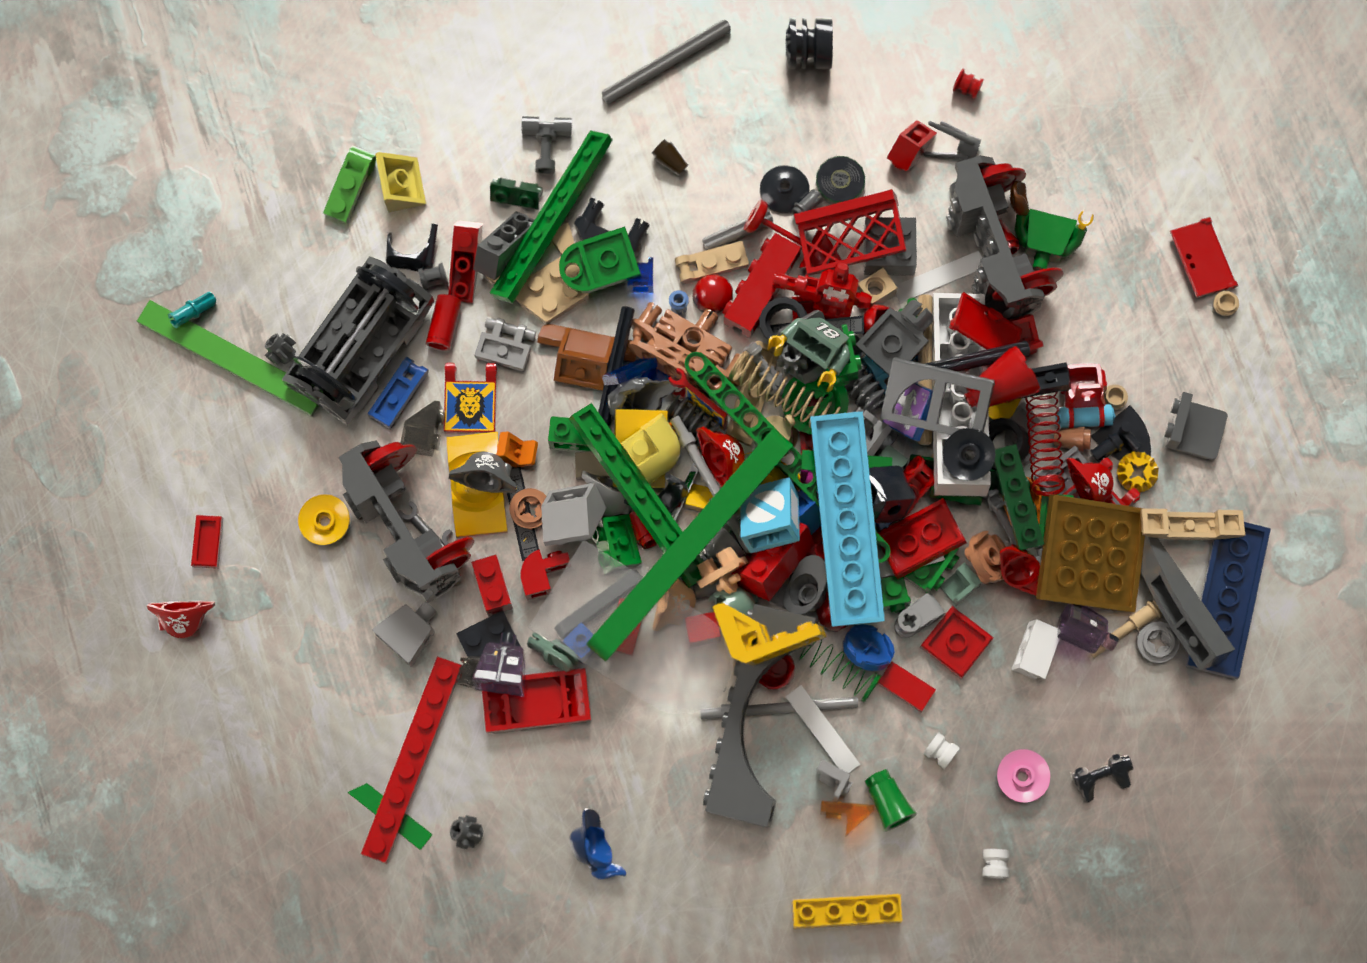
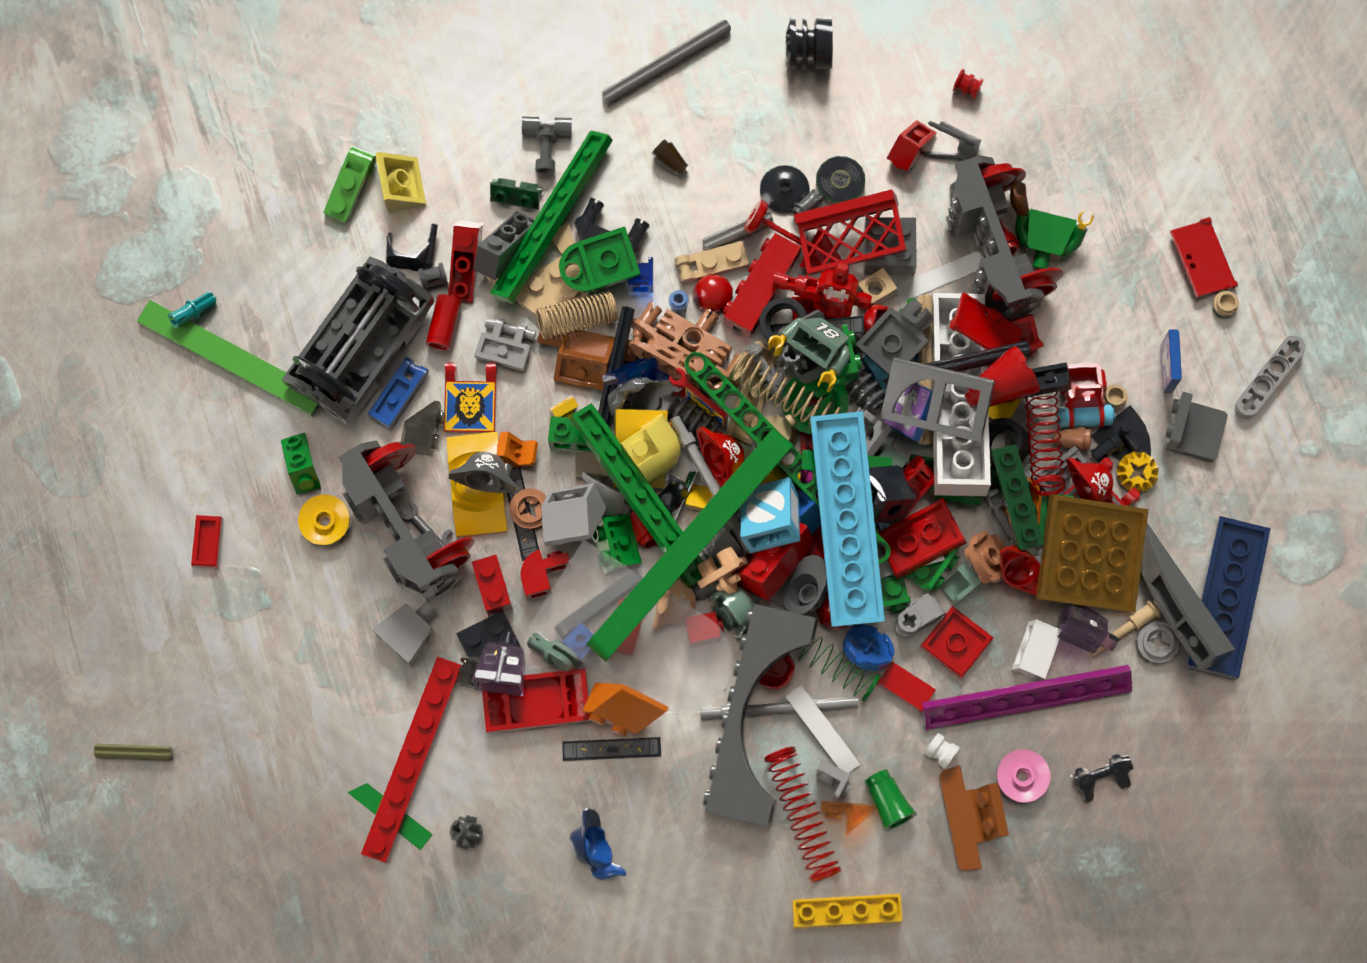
red hat [147,601,215,638] -> none
dark grey gear [264,333,296,365] -> none
yellow bracket [713,603,827,666] -> none
black dish [943,428,996,481] -> none
white wheel [982,849,1010,879] -> none
tan slope [1140,508,1245,540] -> none
none -> olive axle [94,743,173,761]
none -> green bracket [281,433,321,495]
none -> tan piece [536,291,618,340]
none -> yellow tile [549,396,579,418]
none -> sticker [562,737,661,761]
none -> orange slope [583,682,669,736]
none -> red piece [764,746,842,883]
none -> magenta plate [922,665,1133,730]
none -> dark orange plate [940,765,1009,871]
none -> blue tile [1161,329,1182,393]
none -> light grey beam [1235,336,1305,419]

